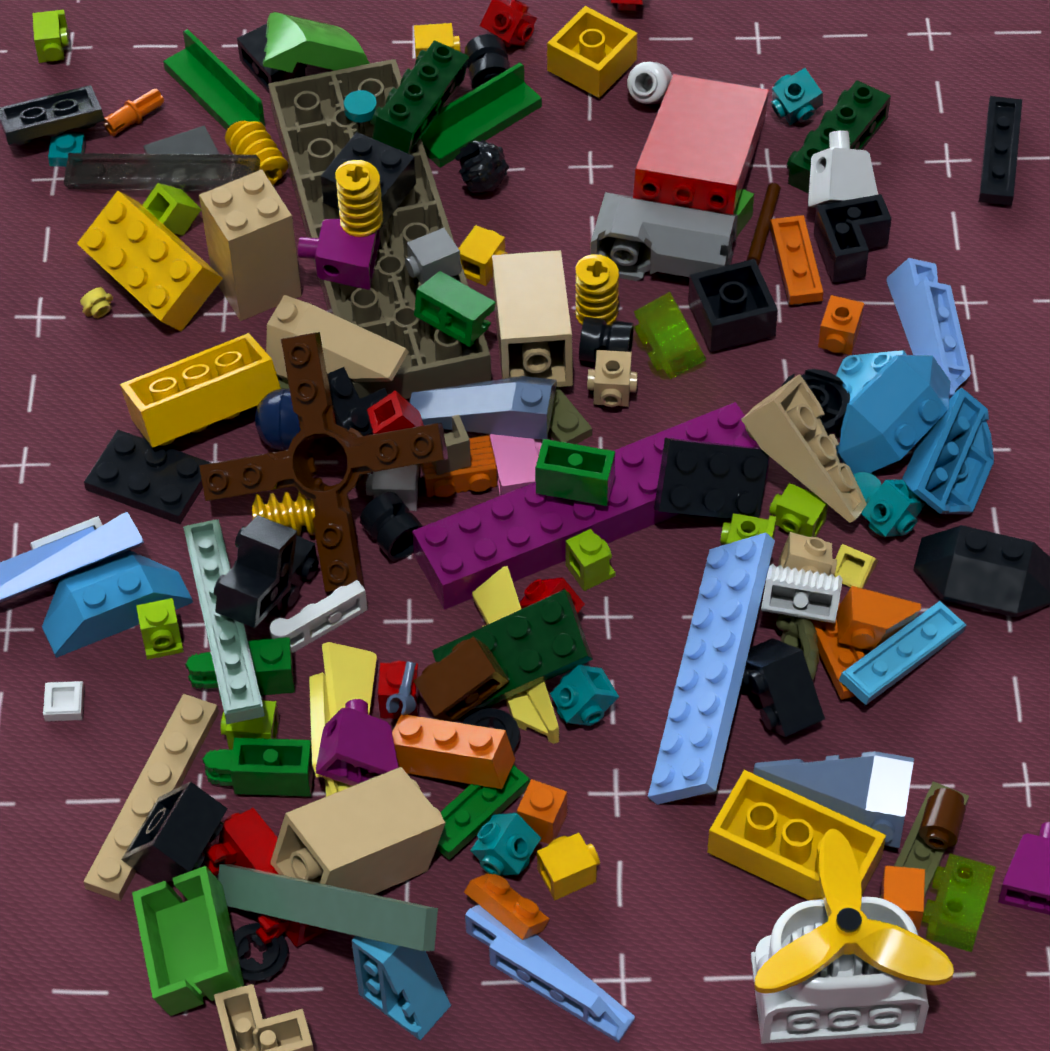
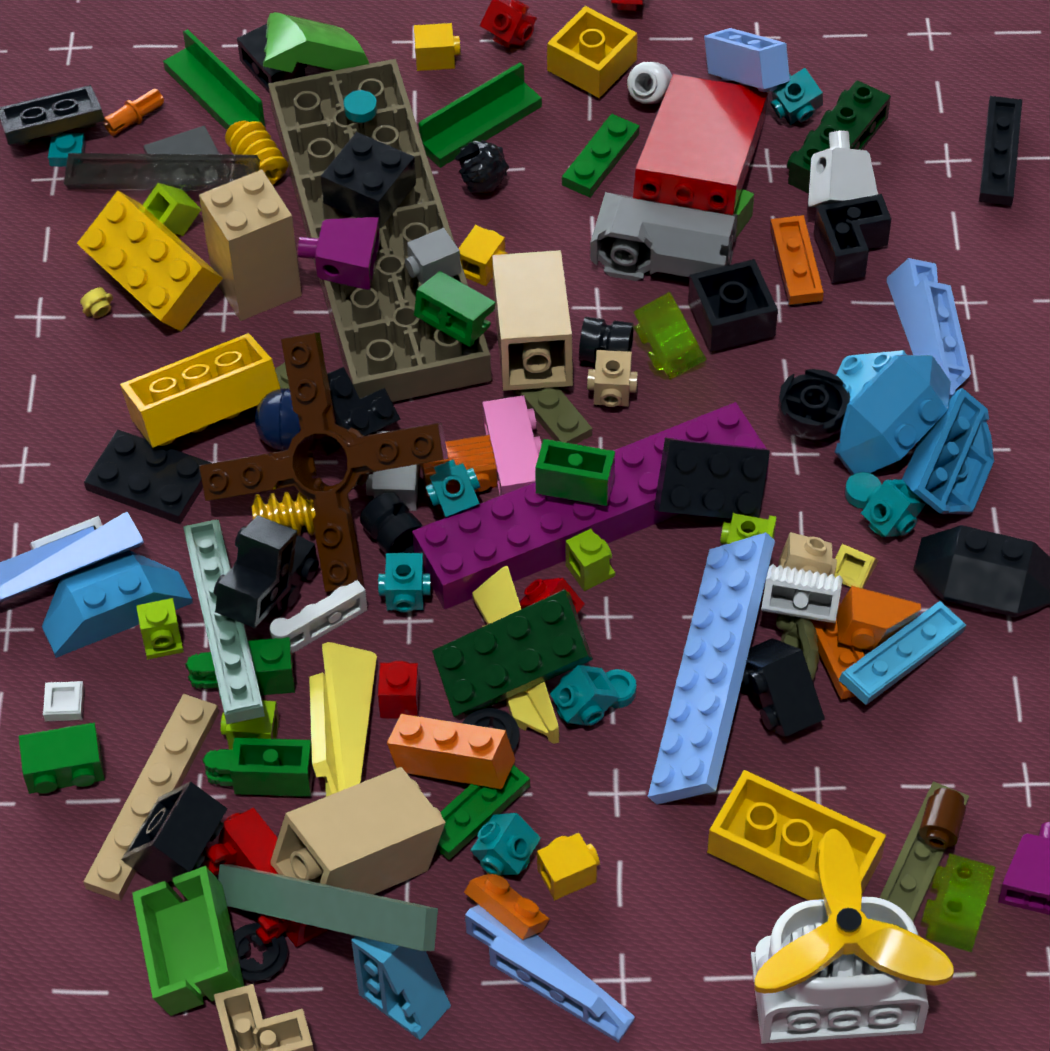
lime brick [32,10,69,63] -> none
tan wedge [266,295,409,382] -> none
magenta torso [316,699,399,786] -> none
yellow piece [335,160,383,237] -> none
red brick [367,390,424,434] -> none
dark green brick [371,40,469,154] -> none
sand blue hand [386,662,416,715] -> none
sand blue wedge [410,376,557,440] -> none
reddish brown brick [413,636,510,722] -> none
dark tan panel [432,414,471,475] -> none
black wheel [465,34,511,89] -> none
orange brick [517,779,567,844] -> none
yellow piece [575,254,619,325] -> none
tan wedge [741,374,867,523] -> none
reddish brown bar [746,183,781,265] -> none
sand blue wedge [753,751,914,848] -> none
lime brick [769,483,828,537] -> none
orange brick [818,295,864,355] -> none
orange brick [881,865,925,930] -> none
none -> green brick [19,722,105,794]
none -> teal brick [378,553,431,612]
none -> teal brick [426,459,481,517]
none -> green plate [562,113,640,198]
none -> teal tile [605,669,637,708]
none -> light blue brick [704,28,790,92]

